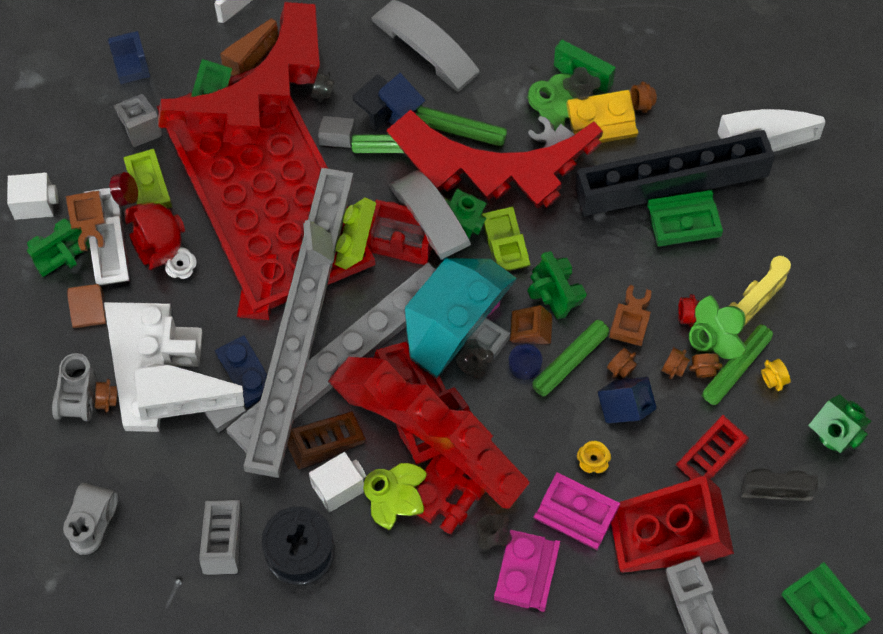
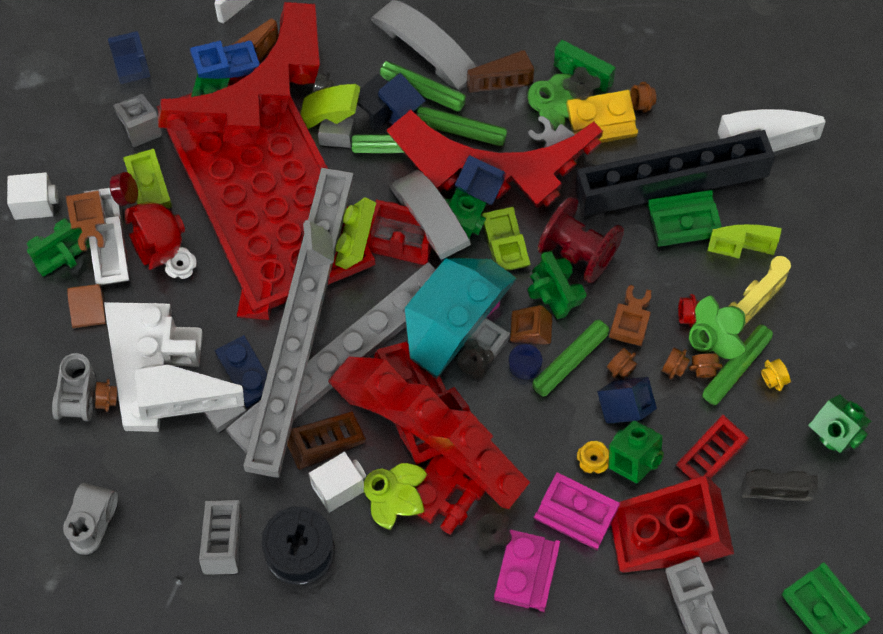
none -> blue slope [190,40,260,79]
none -> lime slope [300,84,360,129]
none -> bright green axle [380,61,466,111]
none -> dark blue panel [455,155,506,205]
none -> reddish brown slope [467,50,534,93]
none -> dark red hose [538,197,624,283]
none -> green brick [609,420,664,484]
none -> lime slope [707,224,782,258]

